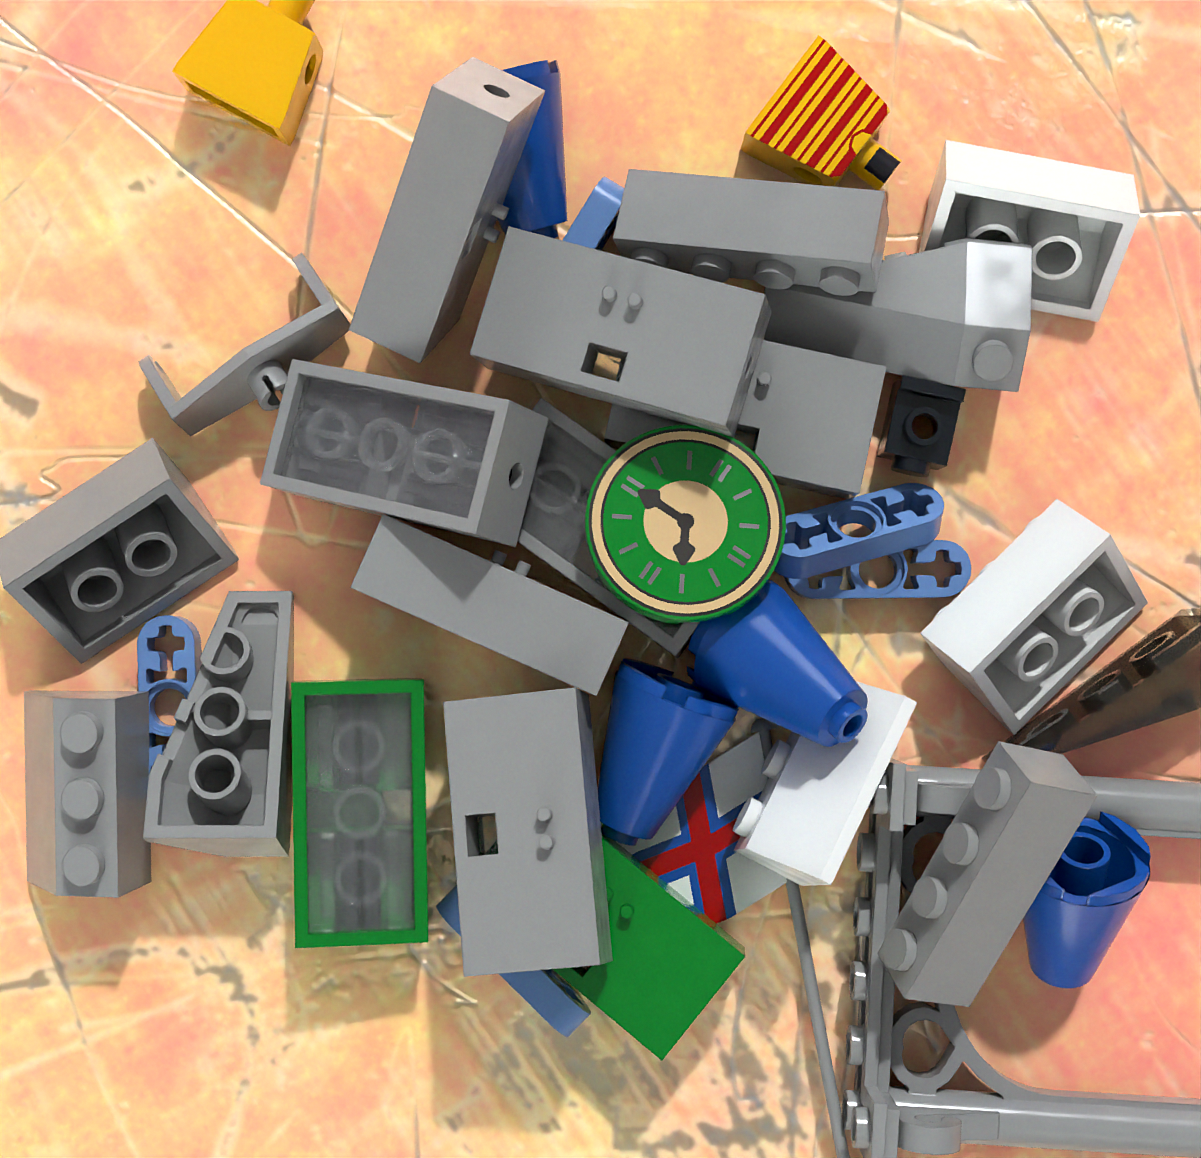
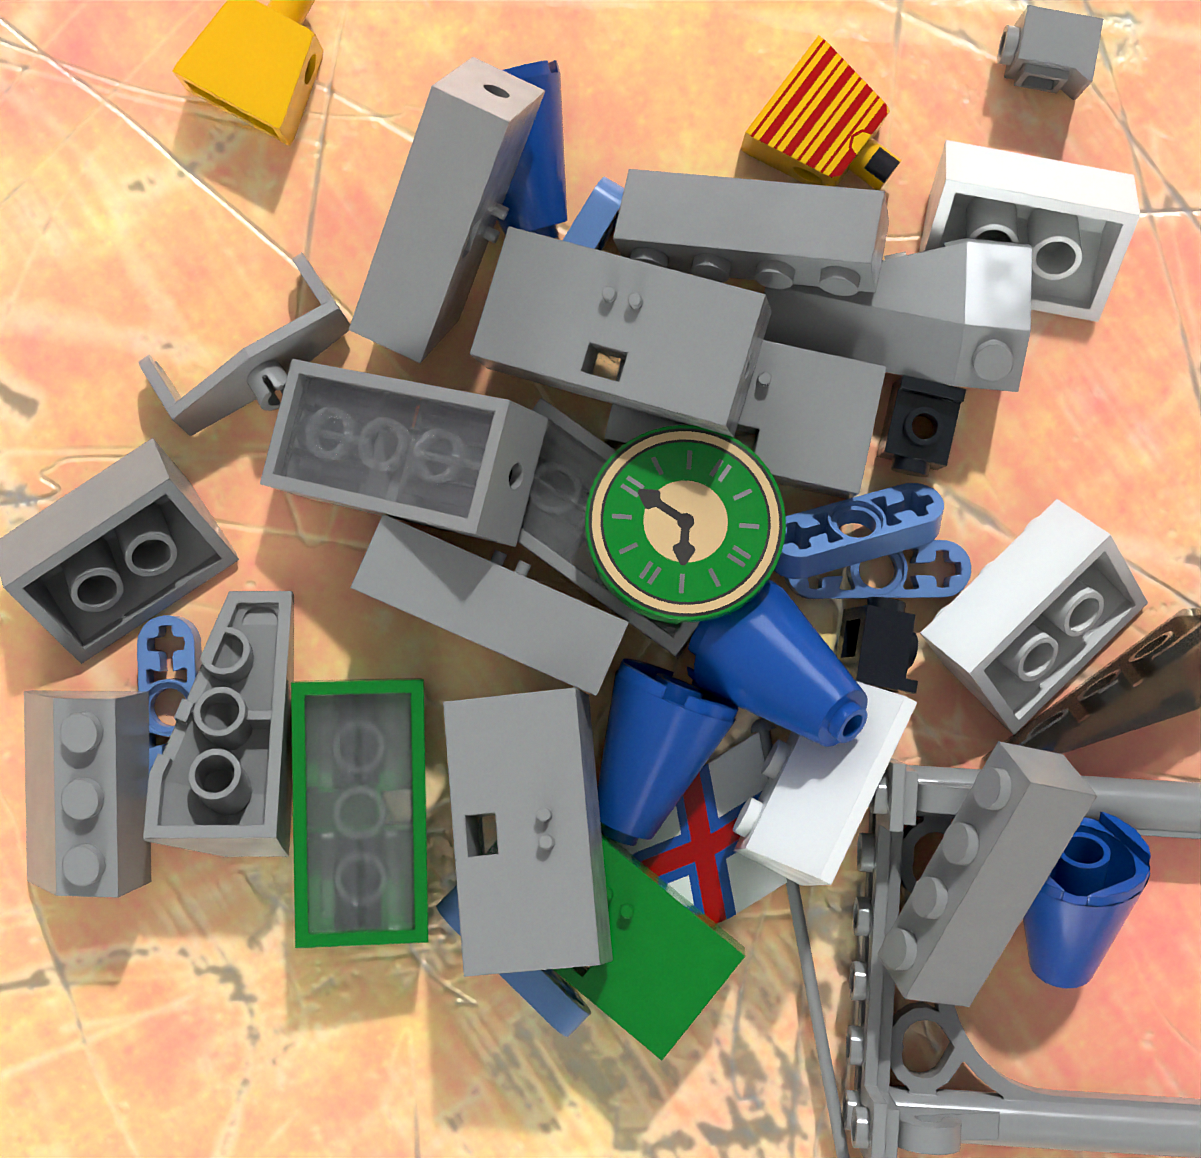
none -> black brick [837,597,918,695]
none -> light grey window [997,5,1104,100]

